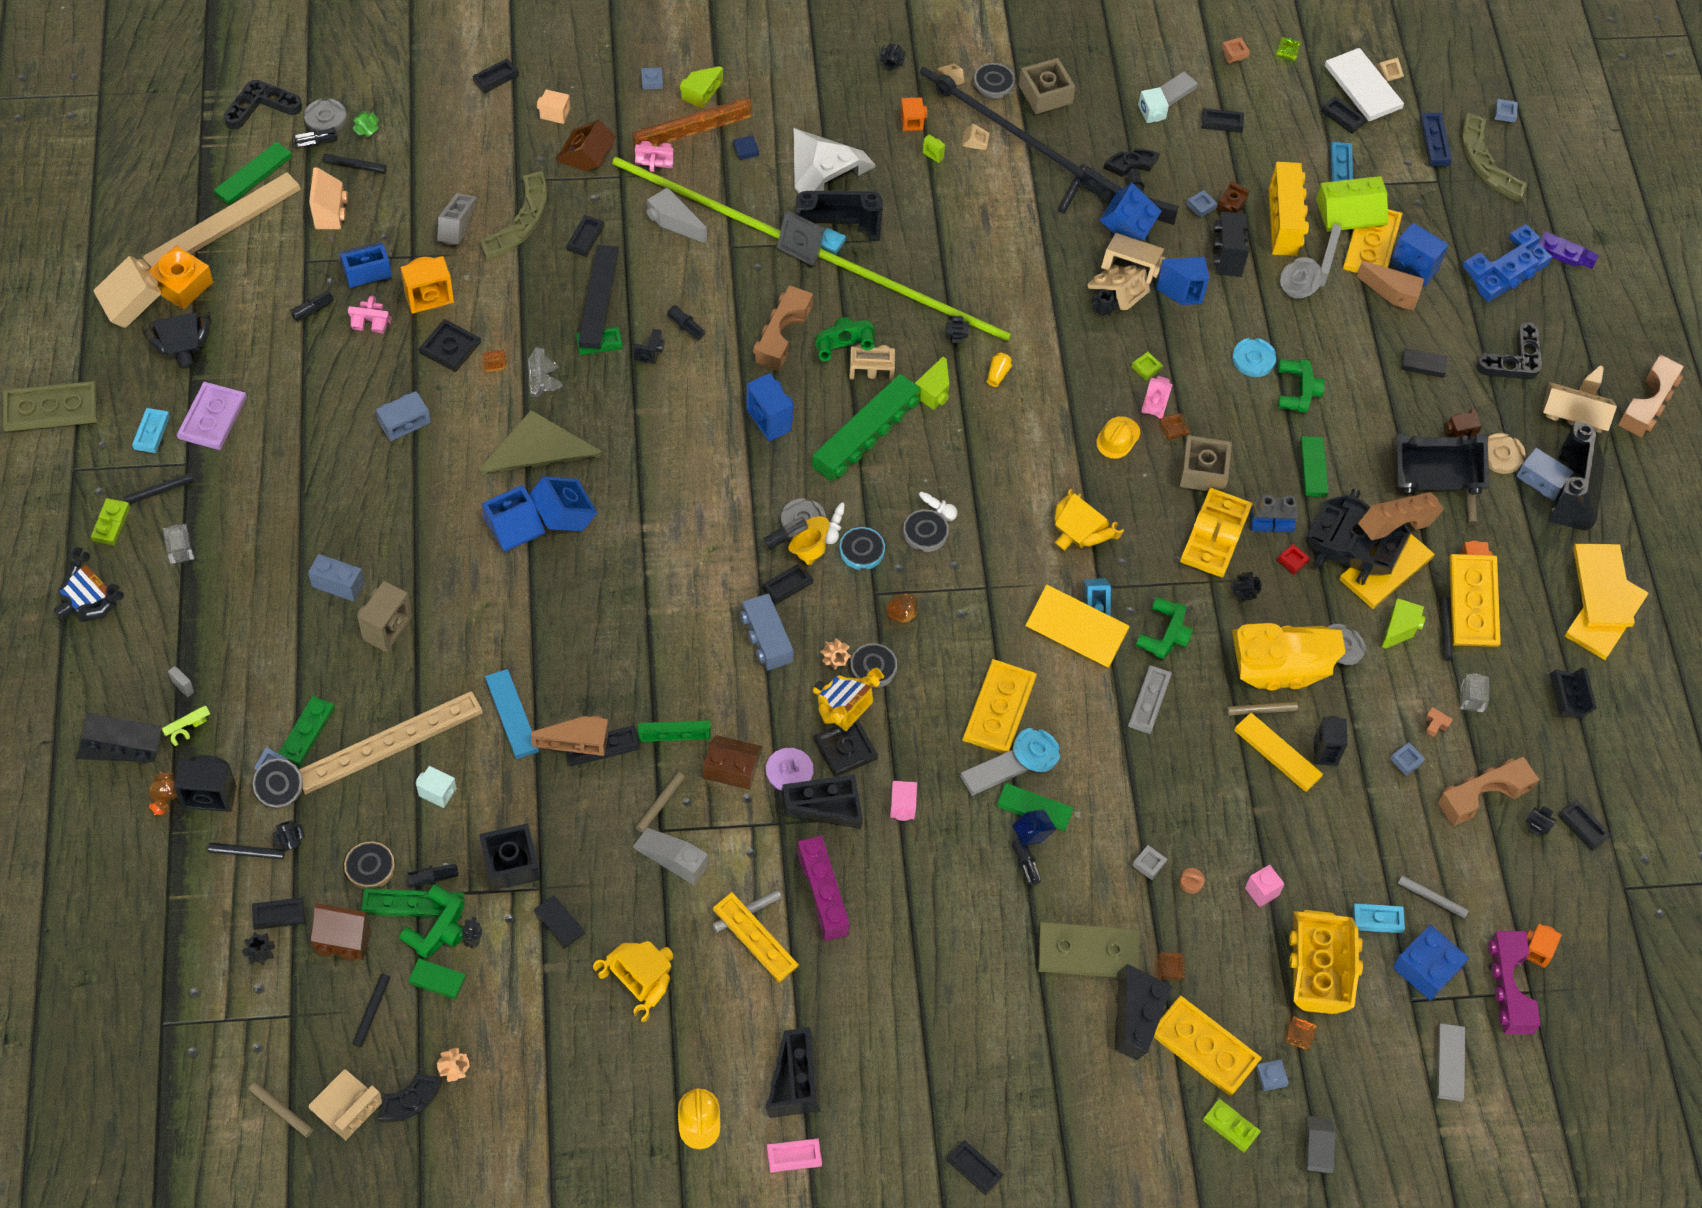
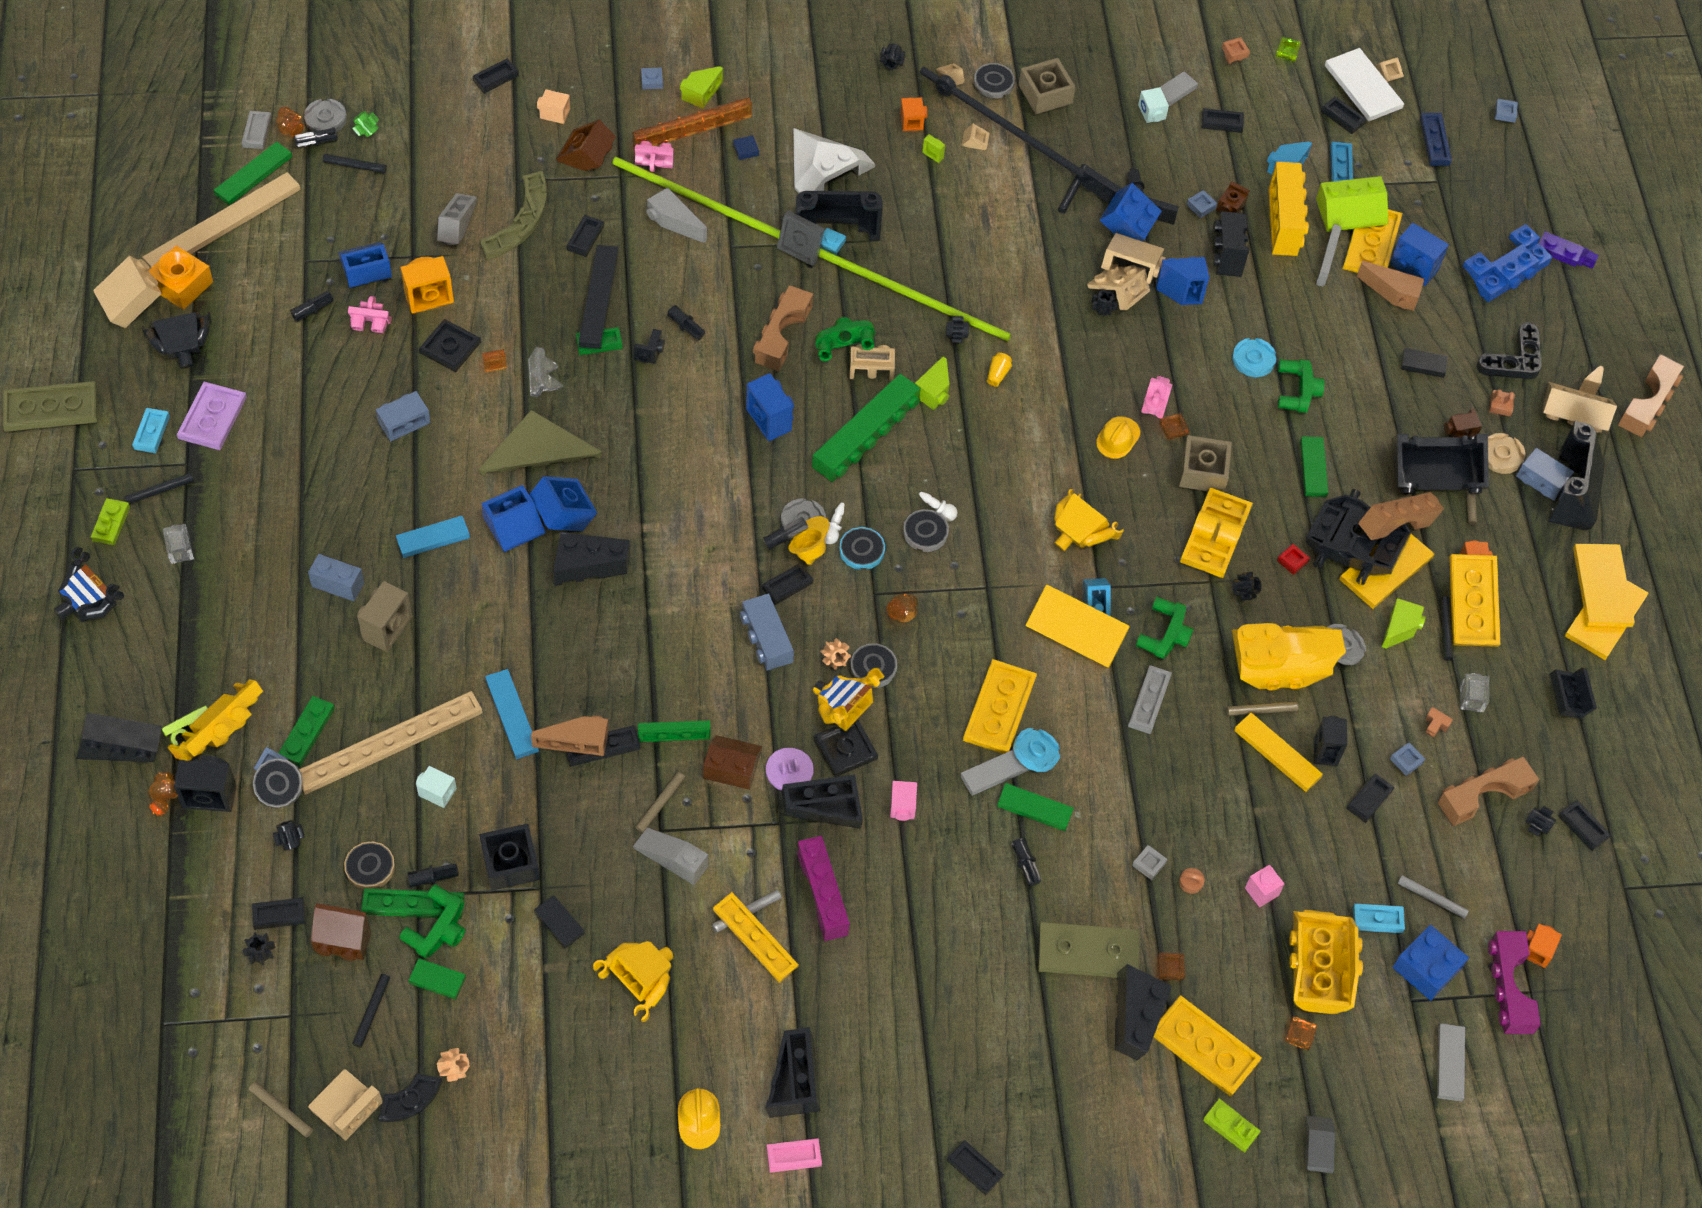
light grey tile [168,666,194,698] -> none
black bar [208,843,285,859] -> none
black beam [224,80,302,130] -> none
light nougat slope [309,168,348,229] -> none
black axle [462,917,482,948] -> none
clear blue brick [1012,810,1057,846] -> none
black tile [1103,149,1160,177] -> none
lime tile [1131,352,1163,381] -> none
dark grey hips [1250,495,1298,532] -> none
sand blue plate [1255,1060,1289,1091] -> none
light grey tile [1280,257,1323,299] -> none
olive tile [1462,112,1528,202] -> none
none -> yellow bracket [167,679,263,761]
none -> light grey tile [242,111,272,150]
none -> clear orange animal [276,106,304,137]
none -> dark azure tile [396,516,470,558]
none -> black wedge [553,532,631,586]
none -> dark azure slope [1267,141,1312,175]
none -> black tile [1346,773,1395,823]
none -> nougat tile [1489,390,1515,417]

